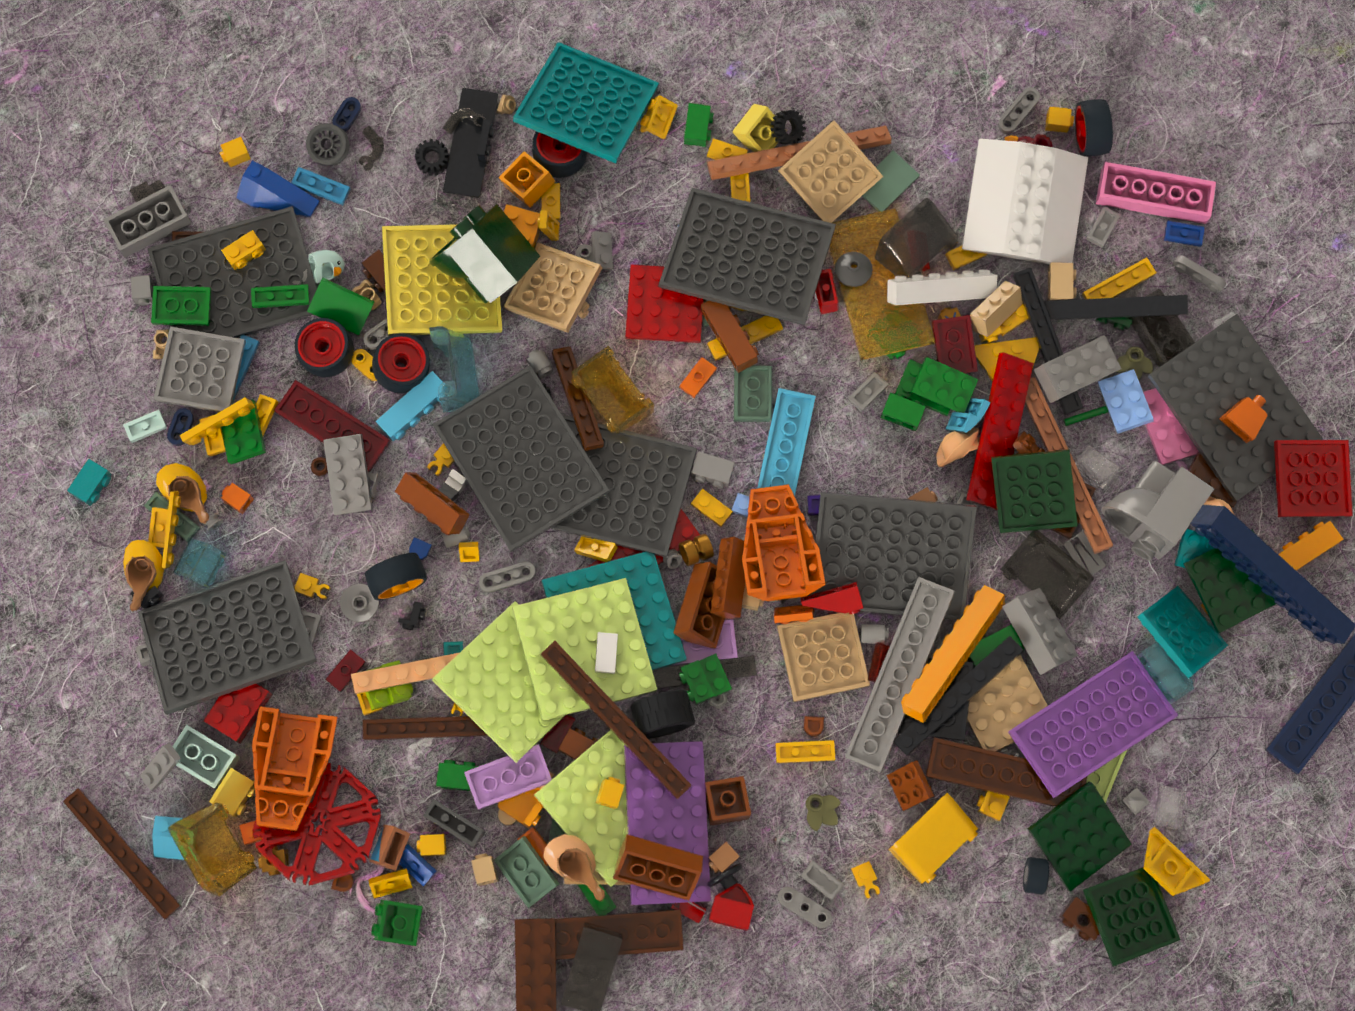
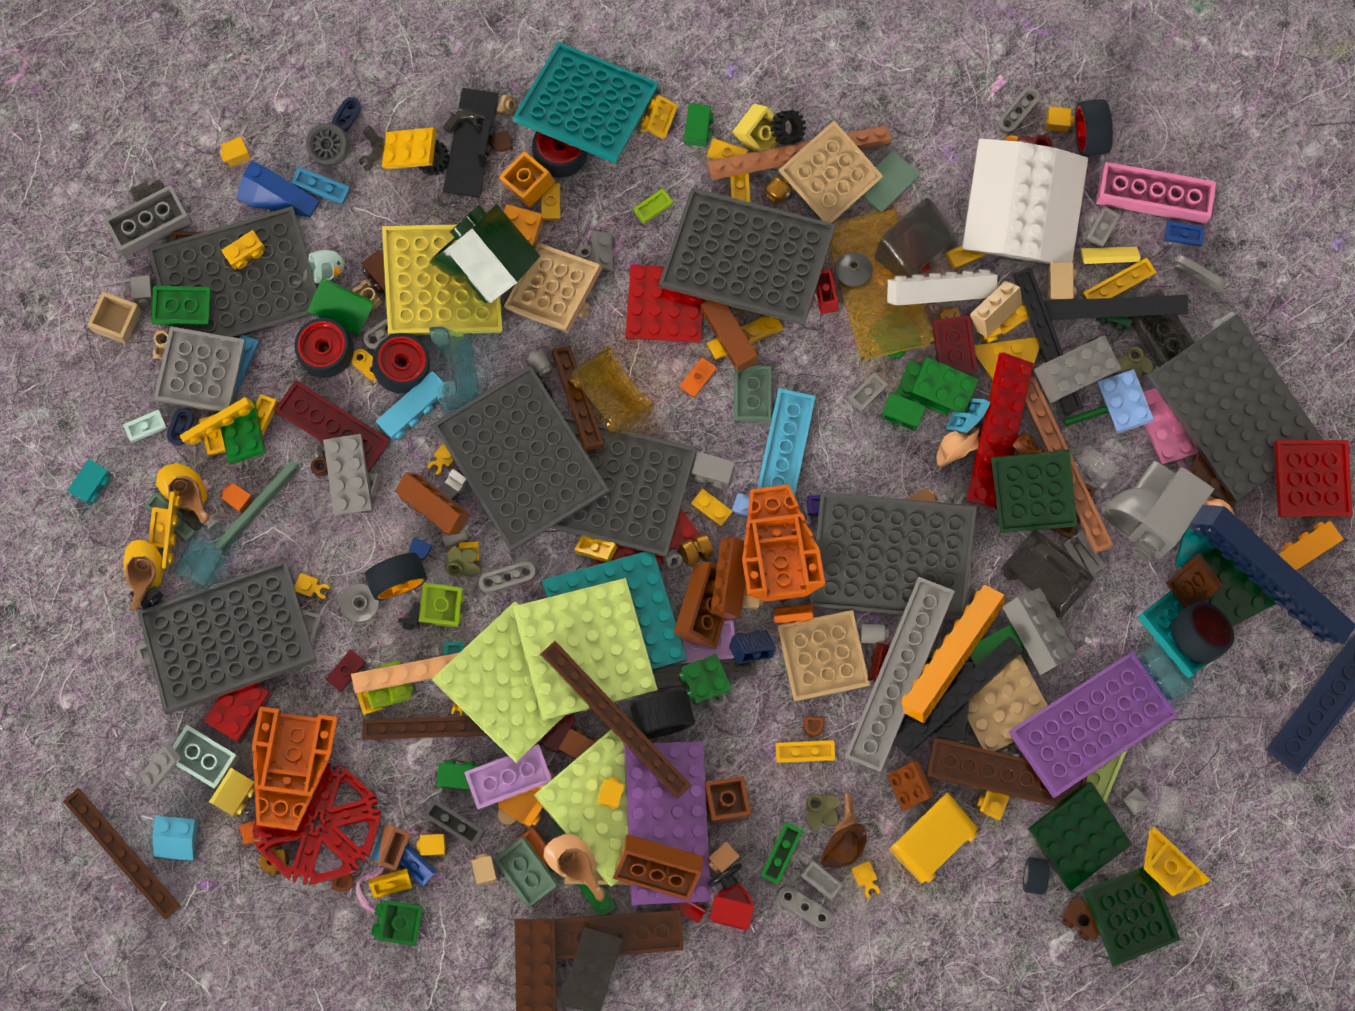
clear yellow windscreen [168,802,257,897] -> none
green plate [251,284,310,308] -> none
yellow plate [537,210,560,241] -> none
white tile [595,632,618,674] -> none
red slope [800,582,863,614] -> none
orange torso [1219,395,1267,443] -> none
none -> tan piece [87,291,142,345]
none -> clear smoke tile [182,510,204,531]
none -> sand green tile [214,460,300,553]
none -> yellow plate [382,127,437,169]
none -> lime plate [419,583,464,628]
none -> olive plate [445,546,481,576]
none -> reddish brown tile [491,130,512,152]
none -> lime plate [633,188,674,225]
none -> dark blue brick [729,629,777,664]
none -> green brick [760,822,804,886]
none -> pearl gold head [765,176,792,204]
none -> reddish brown hat [820,793,867,868]
none -> light yellow tile [1081,246,1140,264]
none -> reddish brown plate [1166,554,1224,608]
none -> wheel [1171,601,1234,664]

